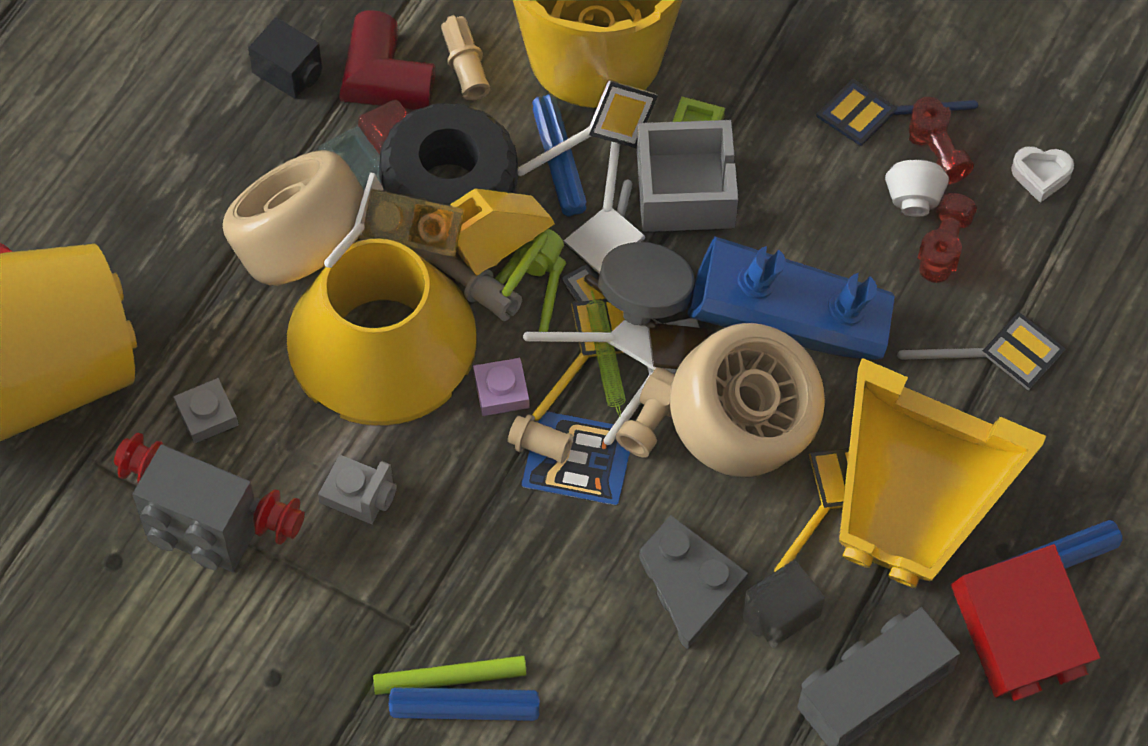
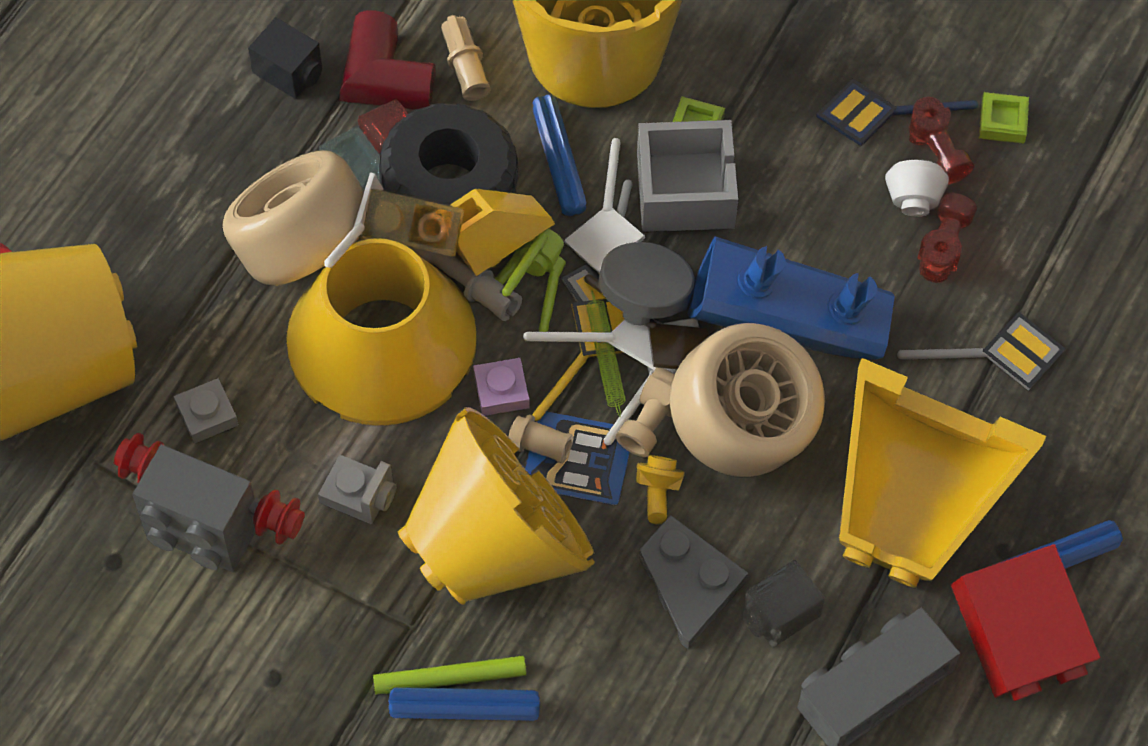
piece [518,80,658,176] -> none
piece [774,448,849,576] -> none
white tile [1011,147,1074,203] -> none
none -> yellow cone [398,407,595,605]
none -> yellow plate [636,455,685,524]
none -> lime tile [979,92,1029,143]

